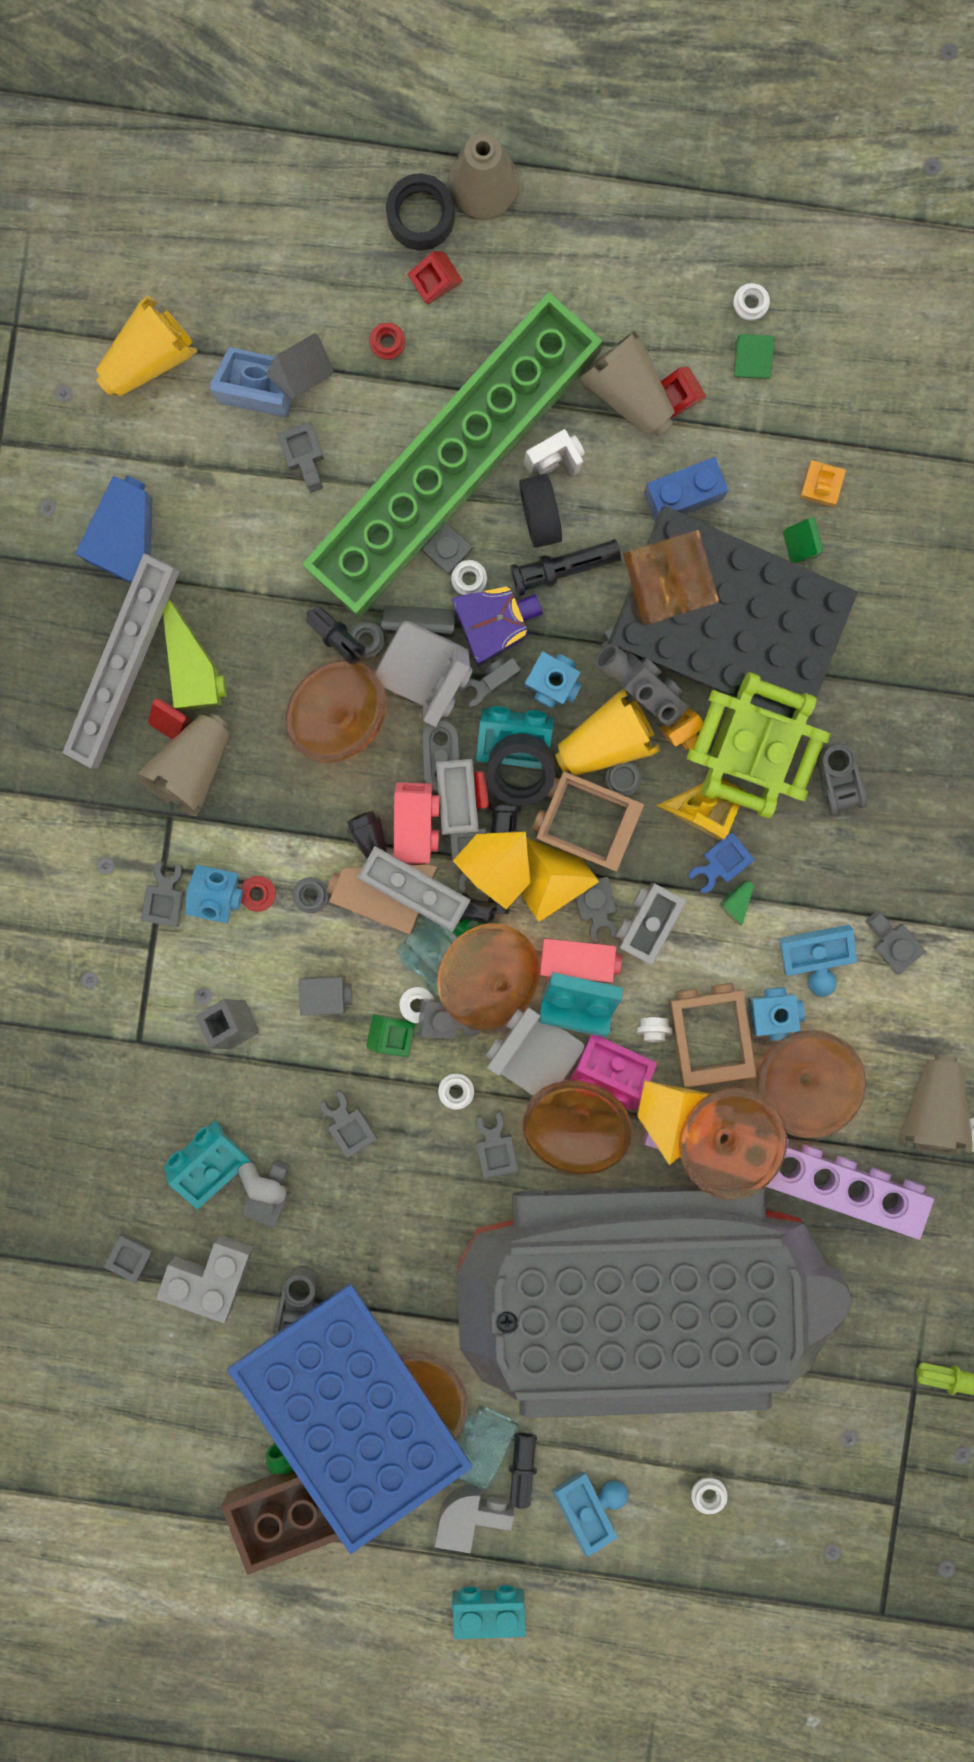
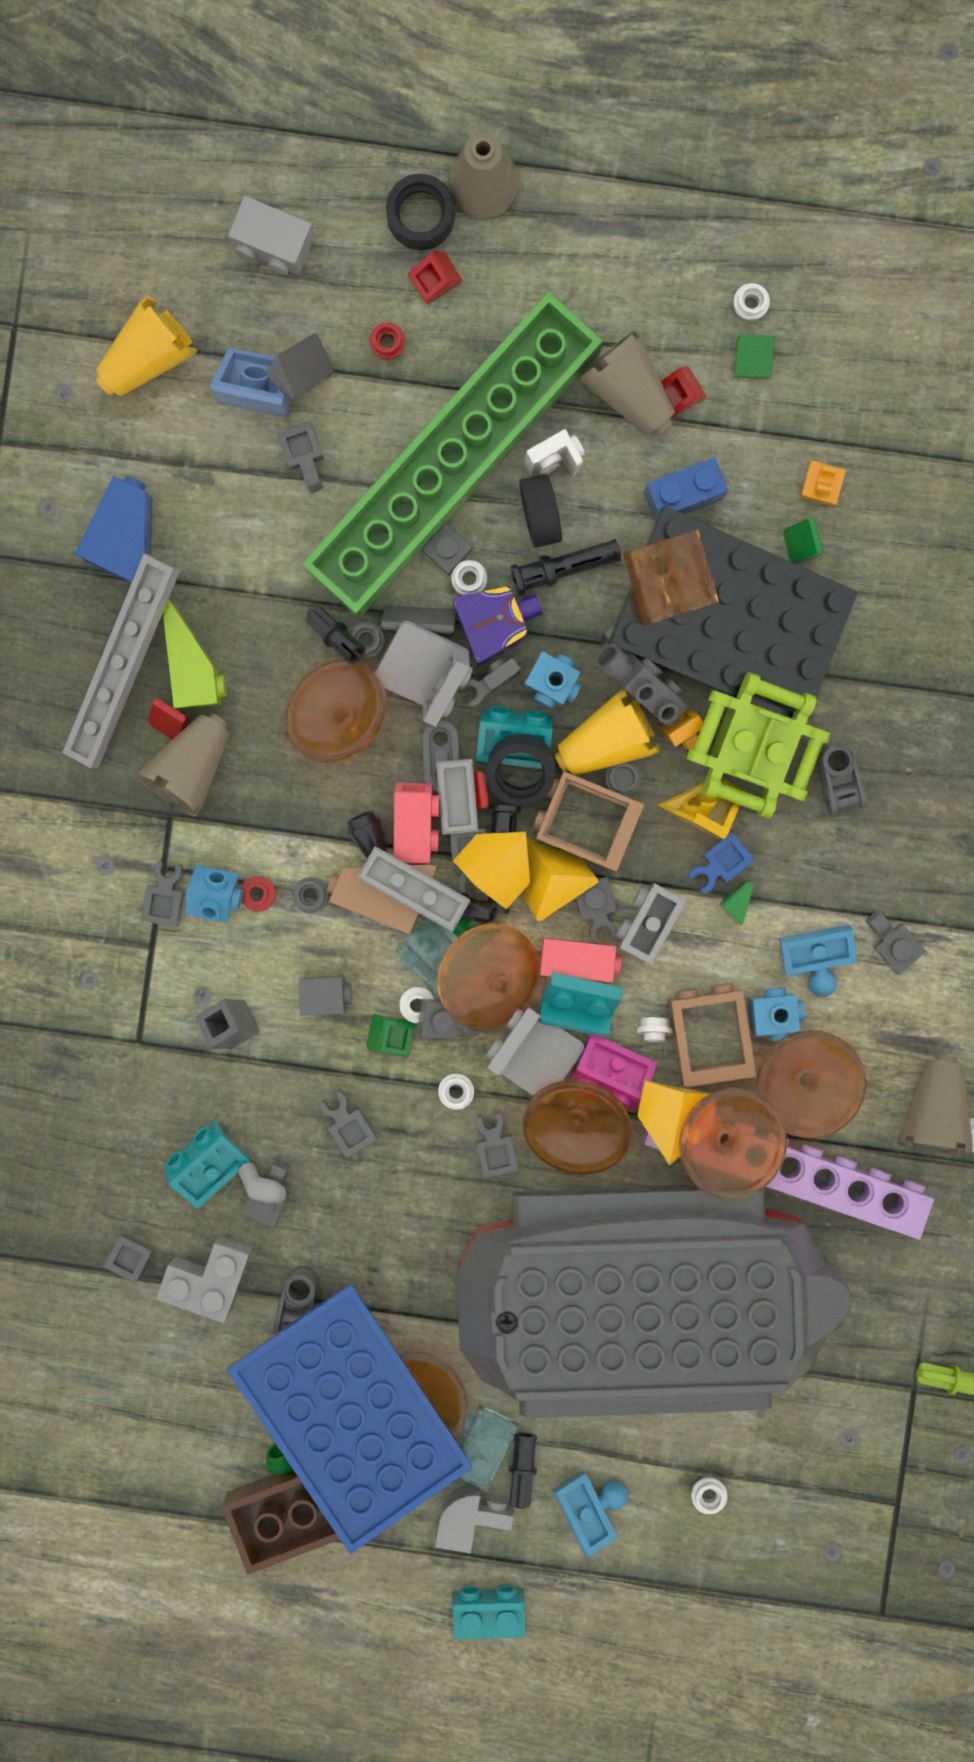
none -> light grey brick [228,196,315,276]

